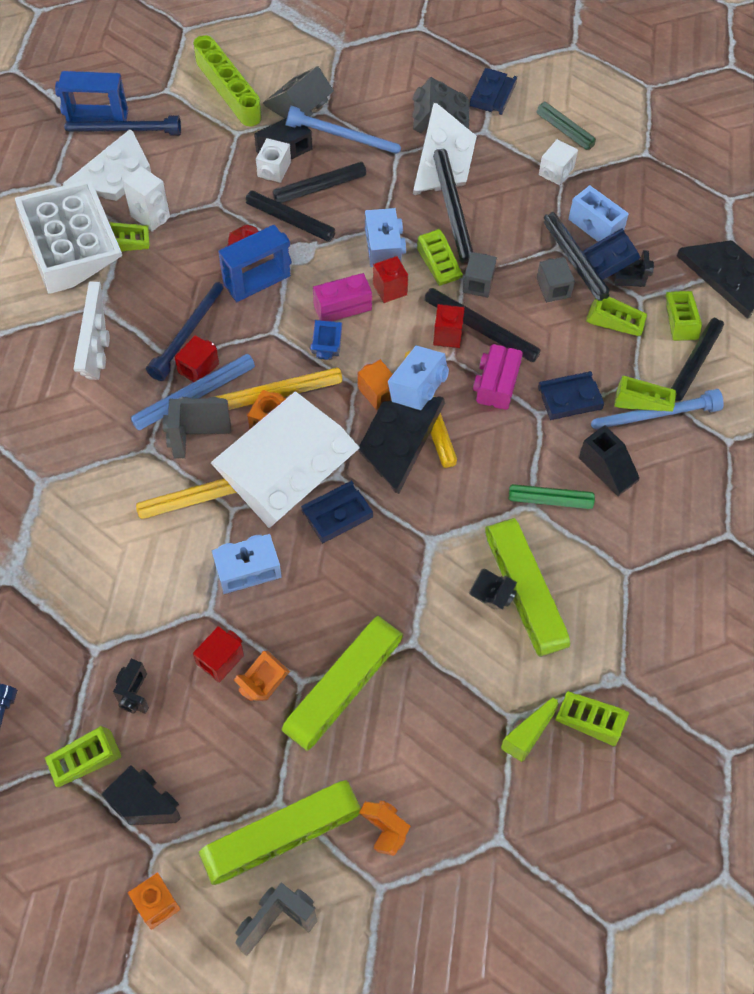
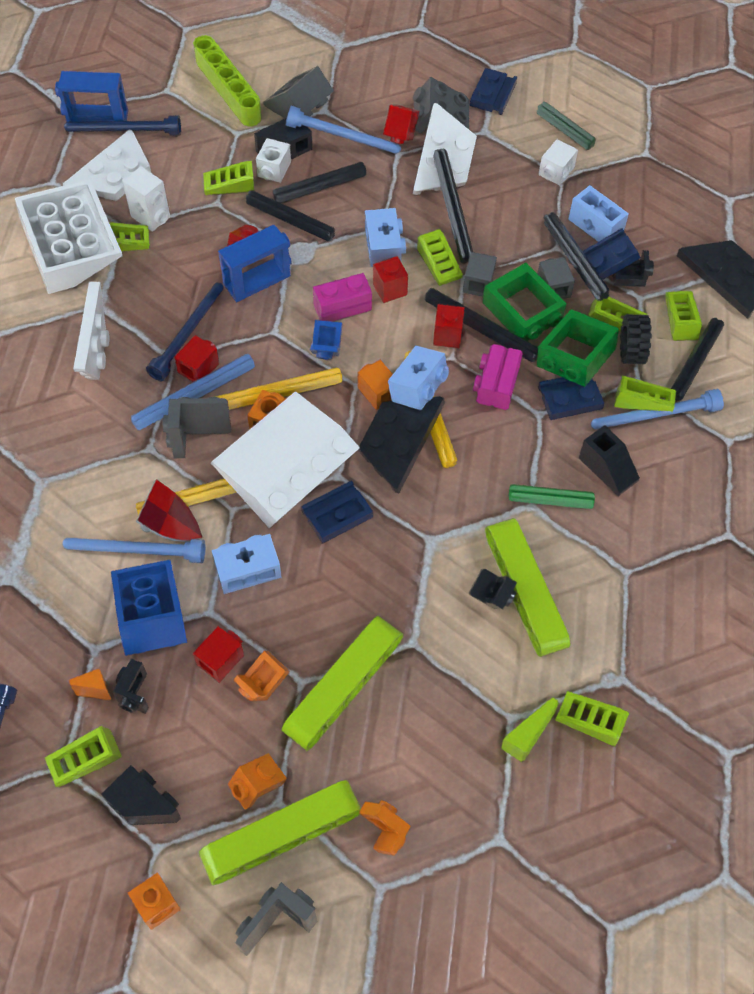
none -> medium blue piece [62,538,206,563]
none -> orange slope [69,669,112,700]
none -> blue slope [111,559,187,656]
none -> shield [136,479,203,542]
none -> lime slope [203,161,255,195]
none -> orange bracket [228,753,287,810]
none -> red brick [383,105,420,144]
none -> green window [482,262,567,341]
none -> green window [537,309,619,387]
none -> black tyre [620,314,652,364]

